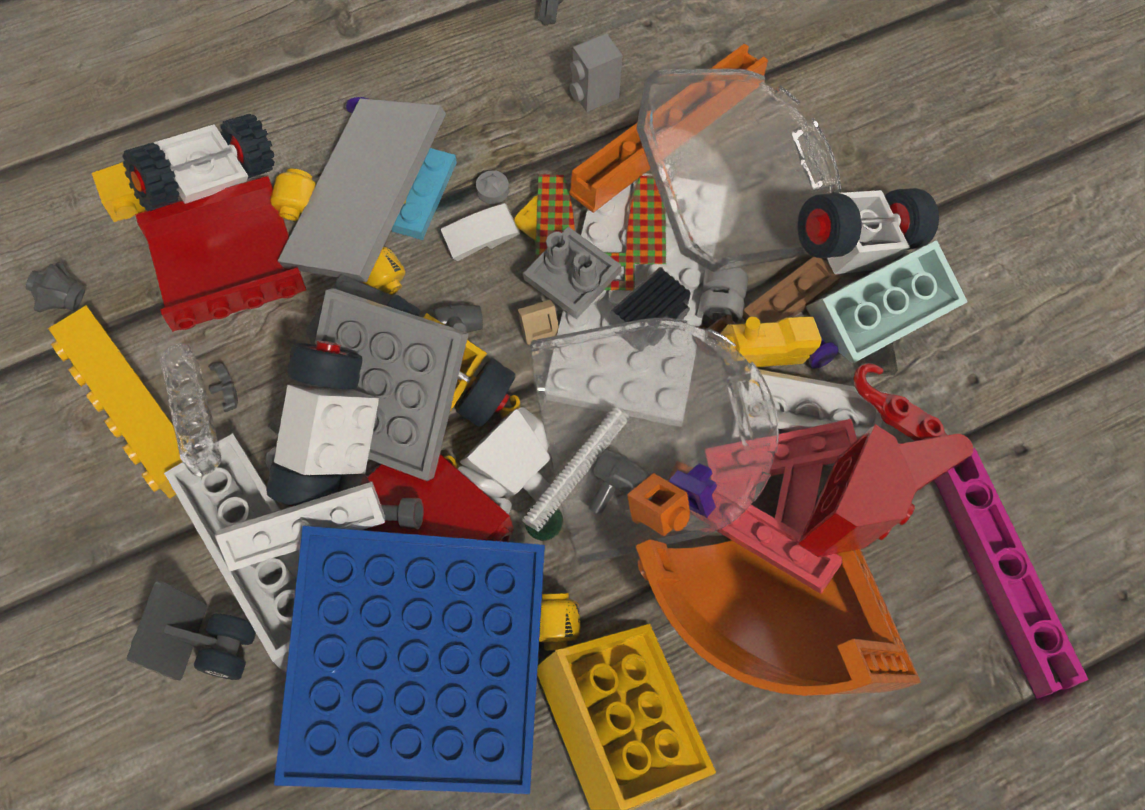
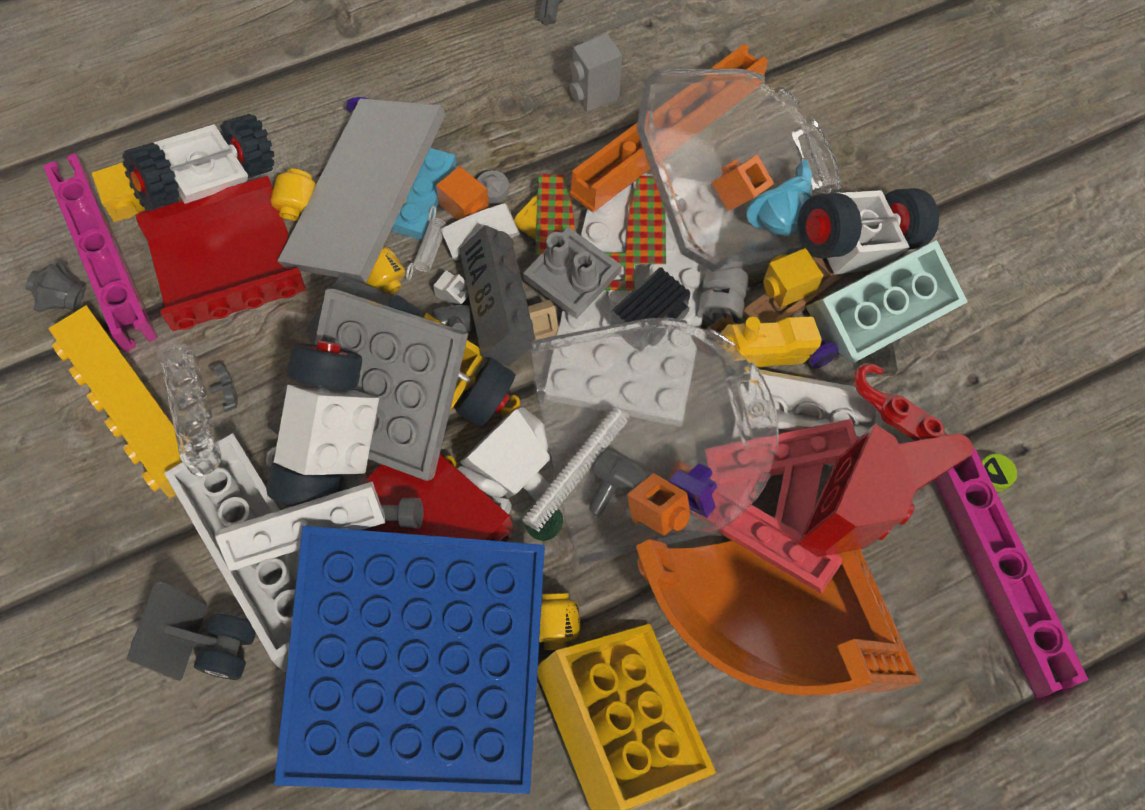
none -> dark pink piece [43,153,158,352]
none -> white piece [406,206,447,280]
none -> white piece [433,270,469,306]
none -> orange brick [436,166,489,221]
none -> dark grey brick [459,225,537,367]
none -> orange brick [711,154,774,212]
none -> medium azure piece [746,160,812,237]
none -> yellow brick [763,248,823,308]
none -> lime tile [982,454,1017,492]

